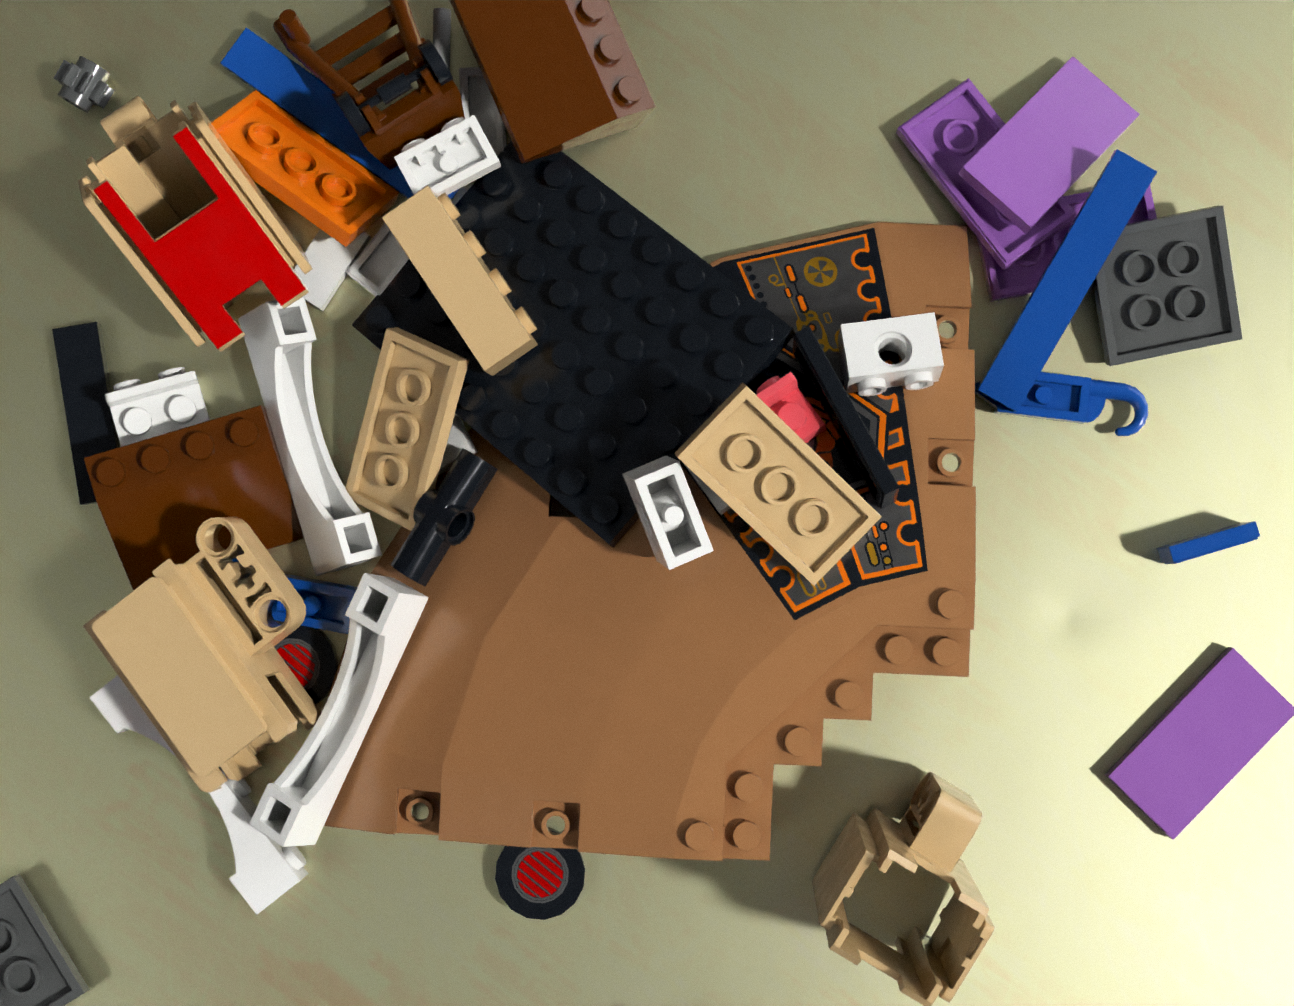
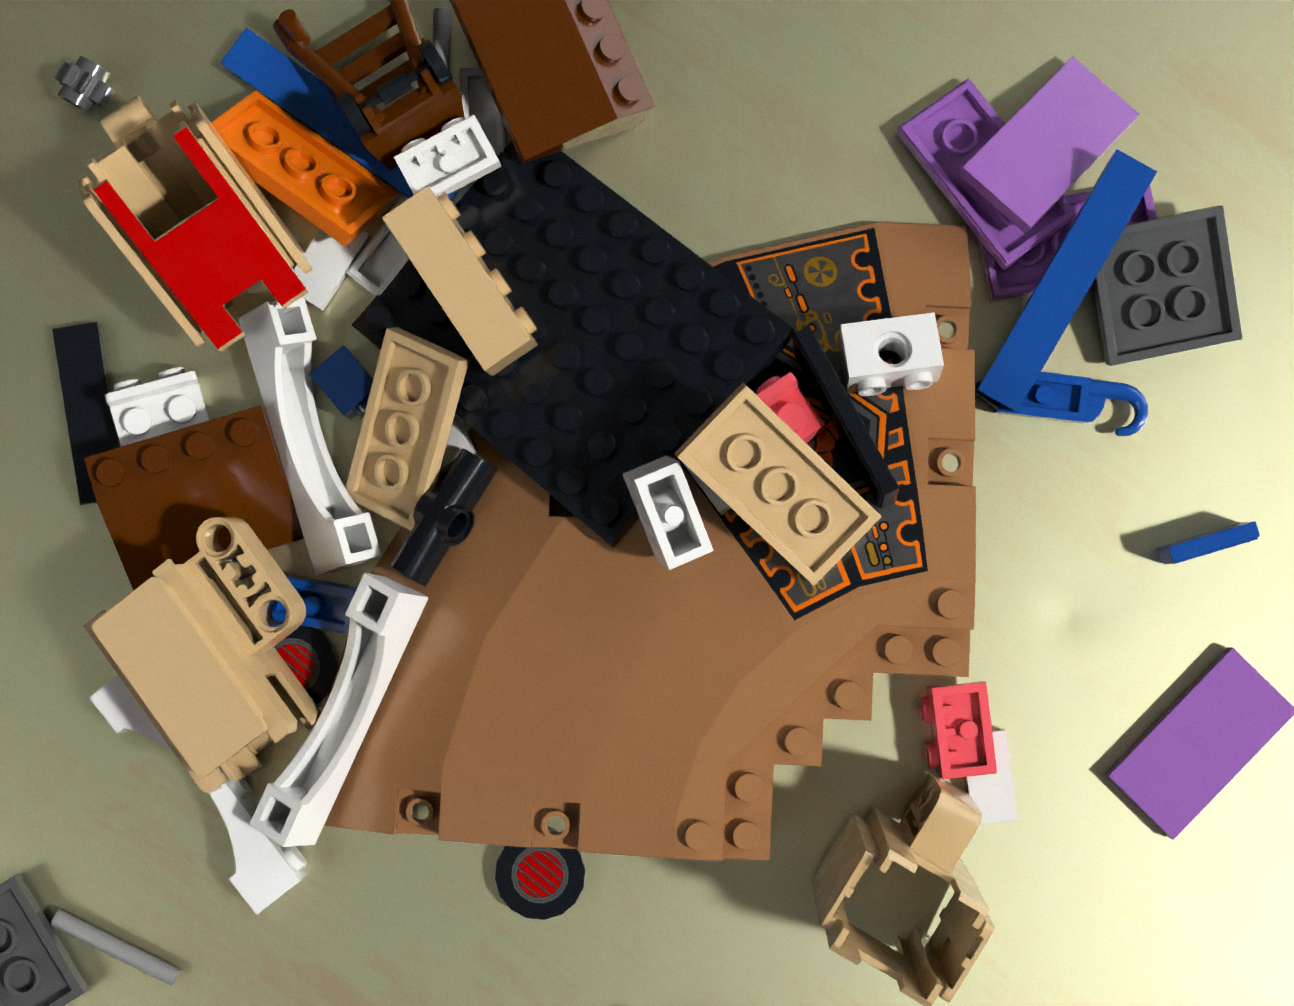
none -> light grey bar [50,909,181,986]
none -> dark blue brick [309,345,373,419]
none -> coral bracket [920,681,997,779]
none -> white tile [964,729,1018,825]

